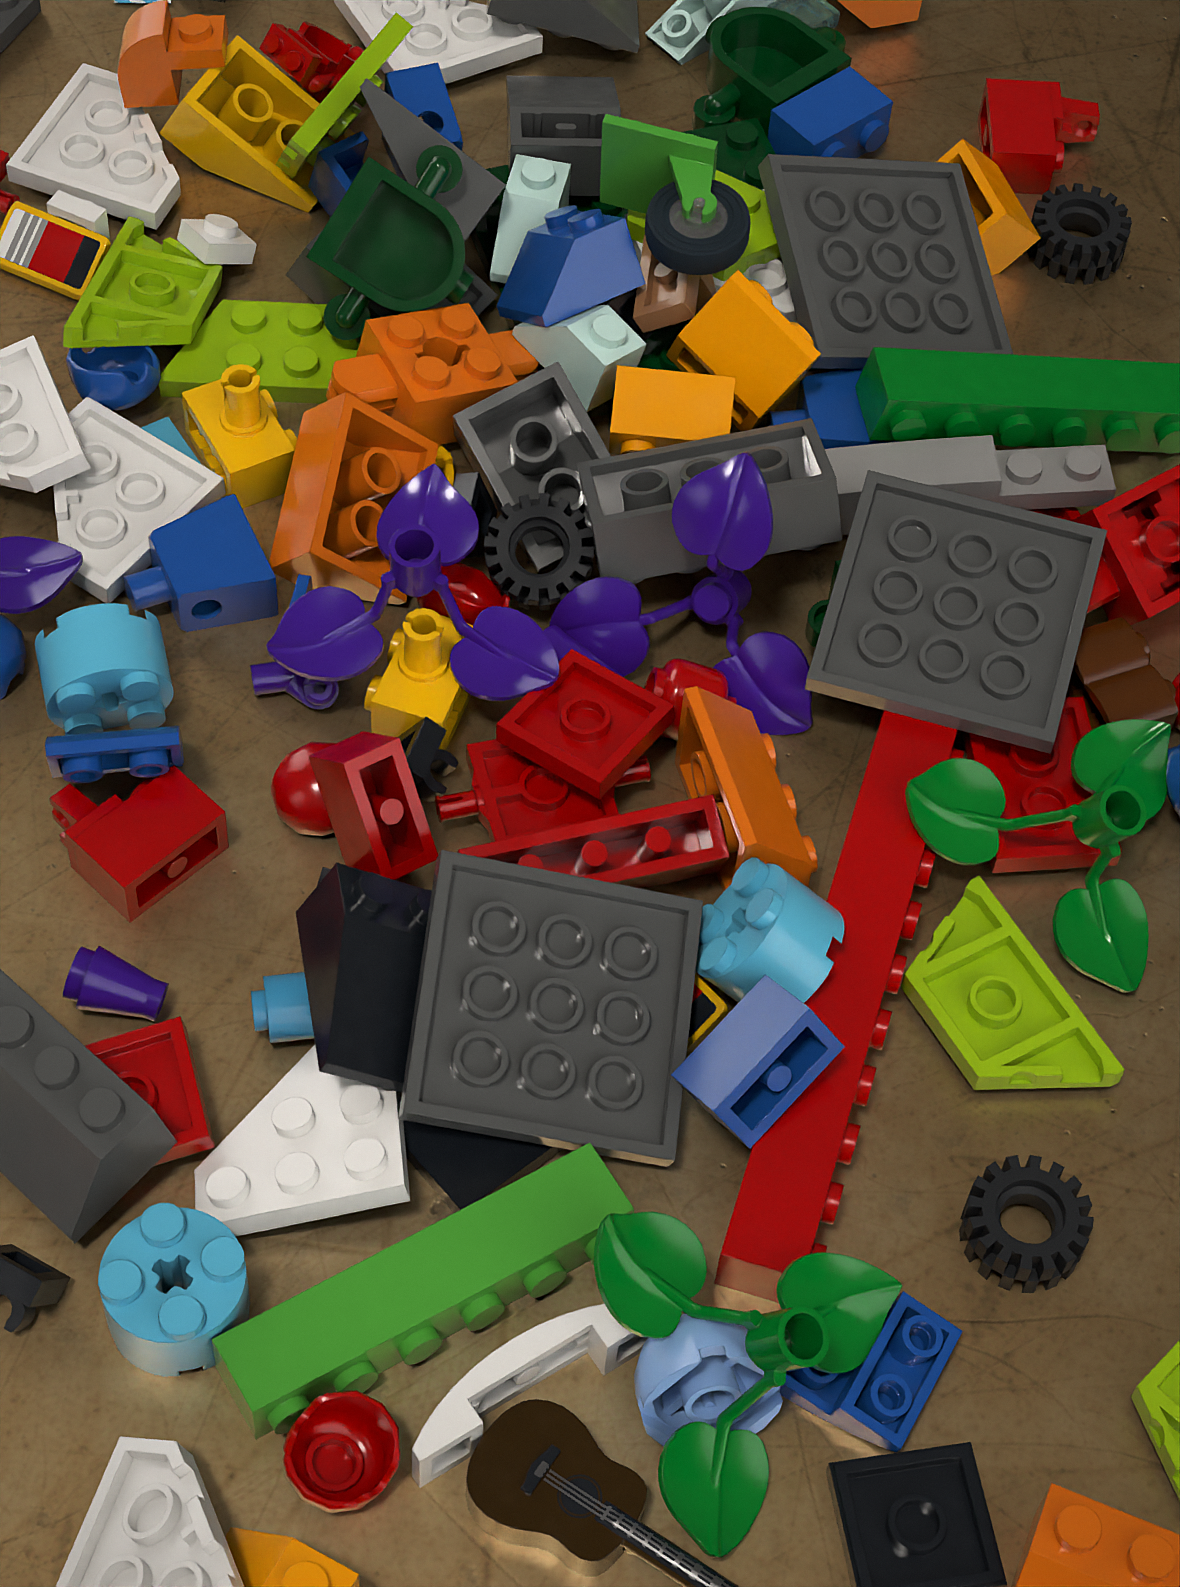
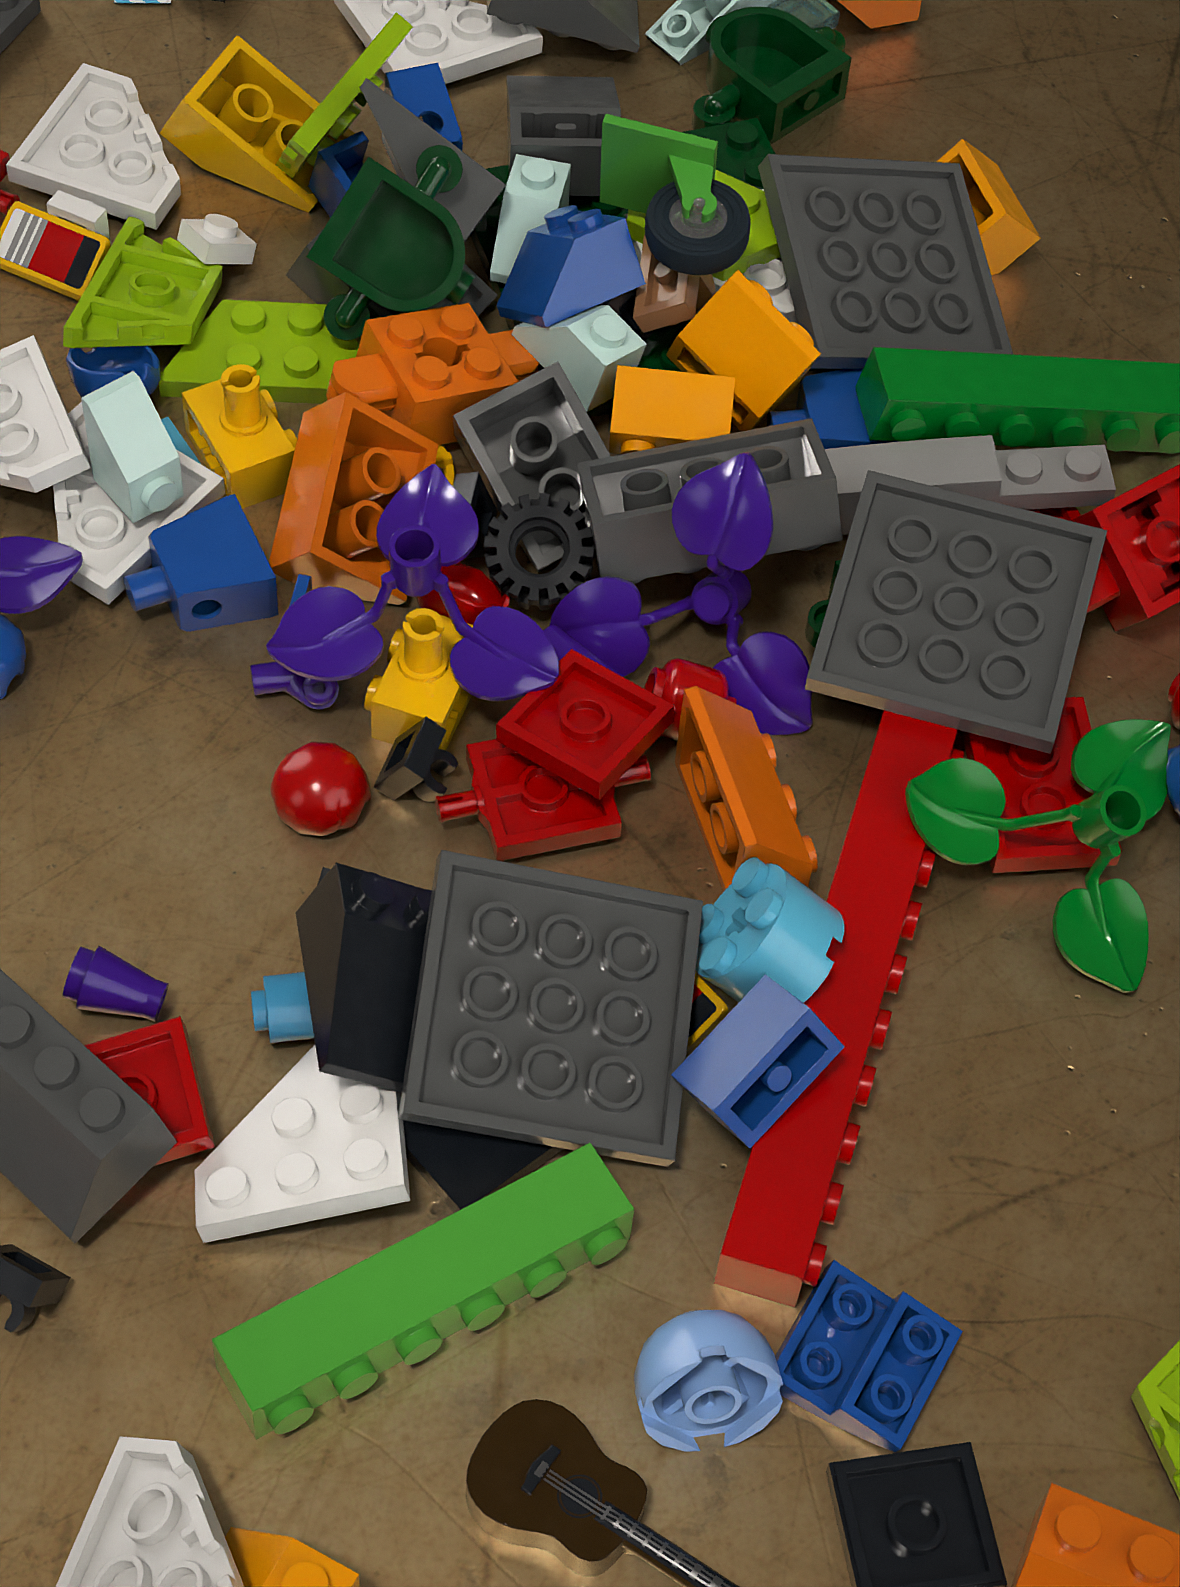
medium azure brick [34,603,174,735] -> none
blue slope [45,726,184,783] -> none
red hinge [50,765,229,923] -> none
medium azure brick [98,1203,250,1377] -> none
orange brick [118,0,229,108] -> none
red piece [259,21,377,103] -> none
red hair [282,1390,401,1514] -> none
red brick [308,731,438,880] -> none
white slope [412,1304,648,1488] -> none
red brick [457,794,730,889] -> none
green plant [594,1211,902,1558] -> none
blue brick [768,66,893,158] -> none
lime wing [901,876,1125,1090] -> none
black tyre [959,1155,1094,1293] -> none
red hinge [978,78,1100,195] -> none
black tyre [1027,183,1132,285] -> none
reddish brown brick [1066,617,1179,730] -> none
none -> light aqua slope [81,371,184,523]

